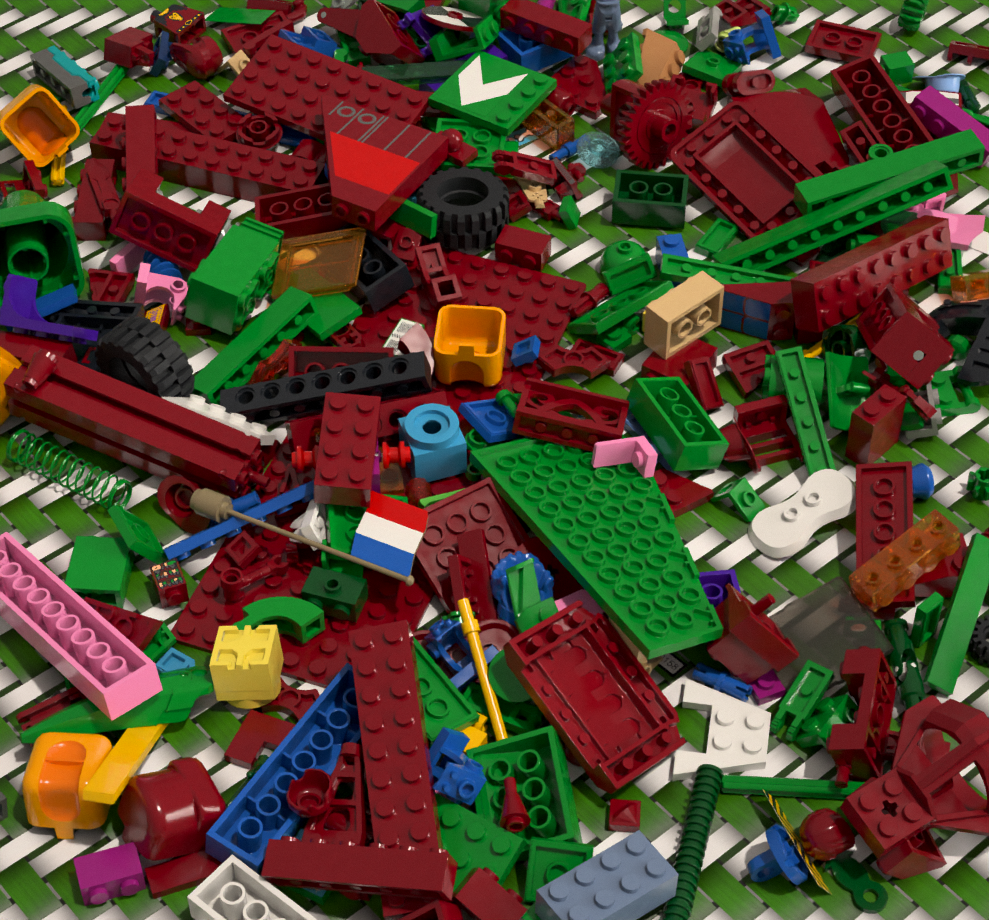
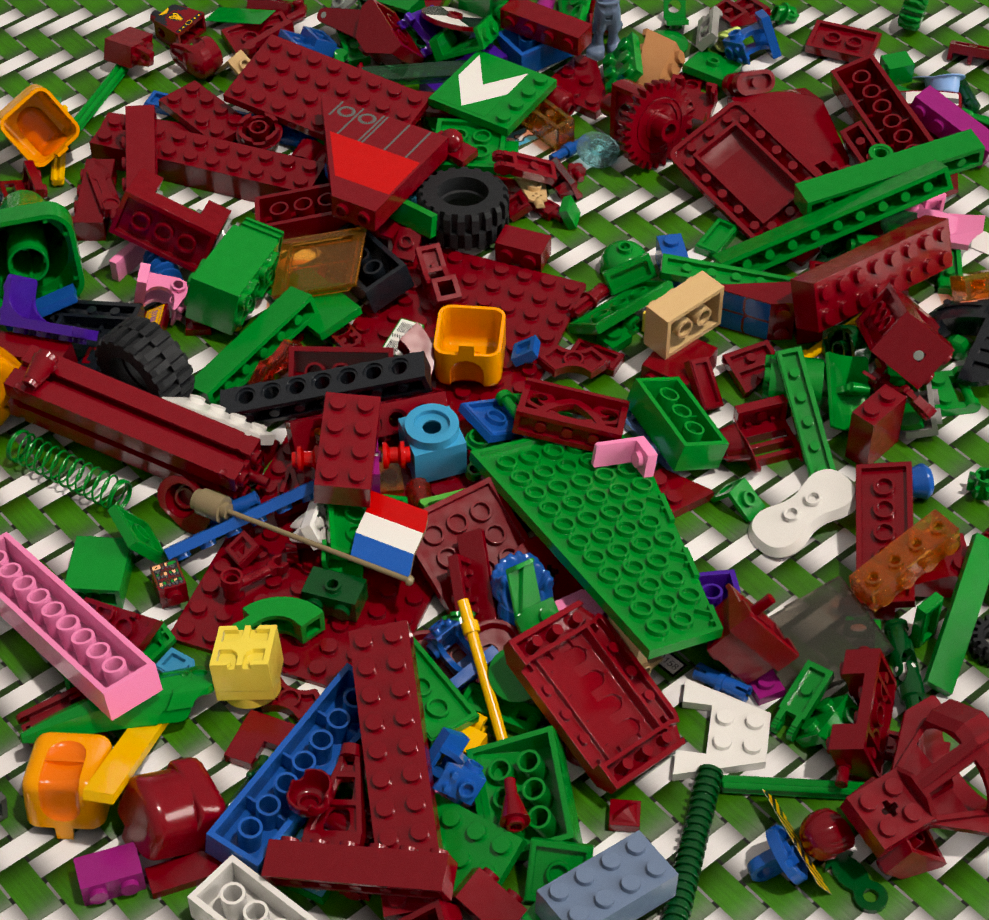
dark grey piece [30,45,100,109] -> none
dark red wing [88,268,135,302] -> none
dark blue plate [149,30,173,77] -> none
dark green brick [611,169,689,229] -> none

